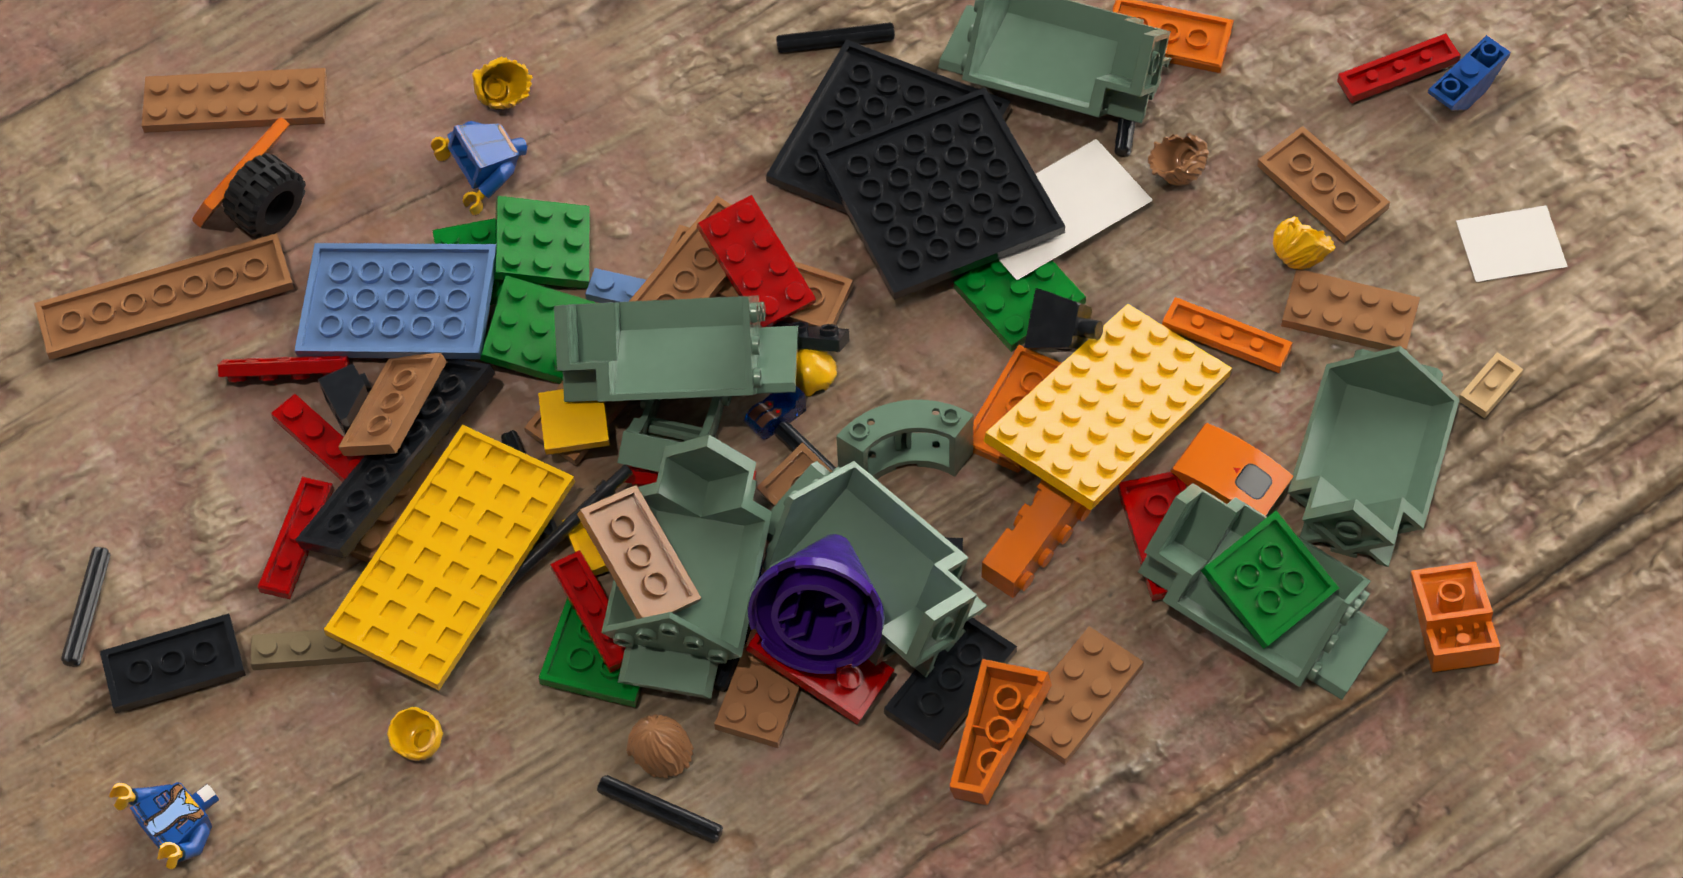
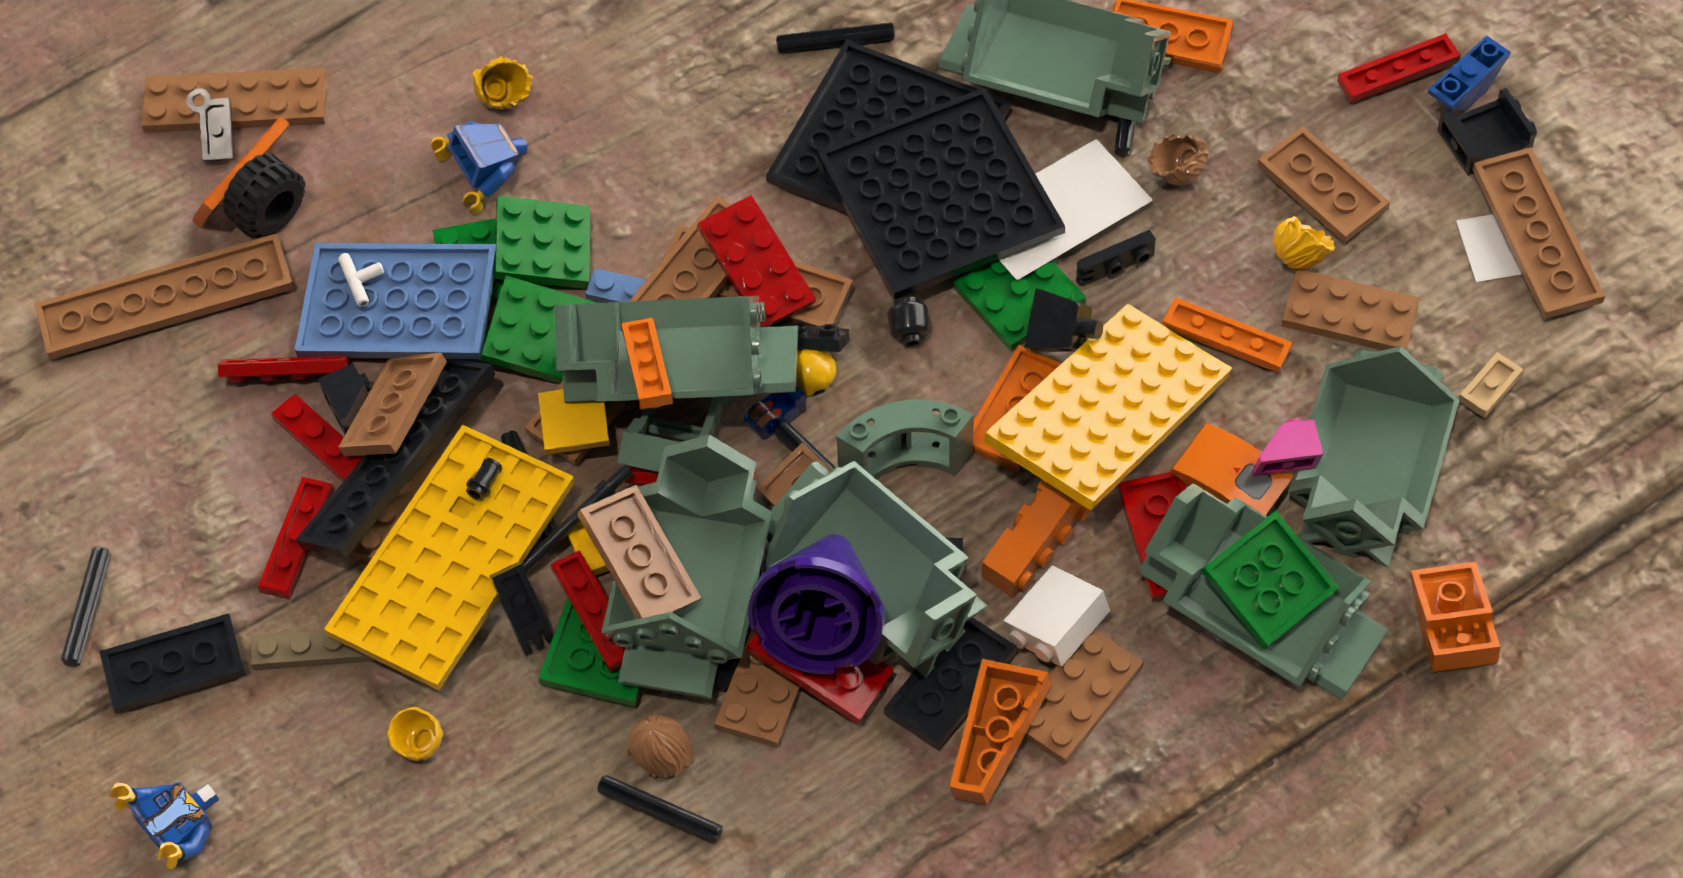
none -> hinge [187,88,235,162]
none -> white piece [338,253,384,307]
none -> black pin [466,458,503,501]
none -> black hinge [489,562,553,656]
none -> orange plate [621,318,673,409]
none -> black head [887,297,931,346]
none -> white brick [1003,565,1110,667]
none -> black hinge [1076,230,1156,286]
none -> dark pink slope [1252,418,1323,477]
none -> black panel [1437,88,1537,176]
none -> medium nougat plate [1472,147,1605,319]

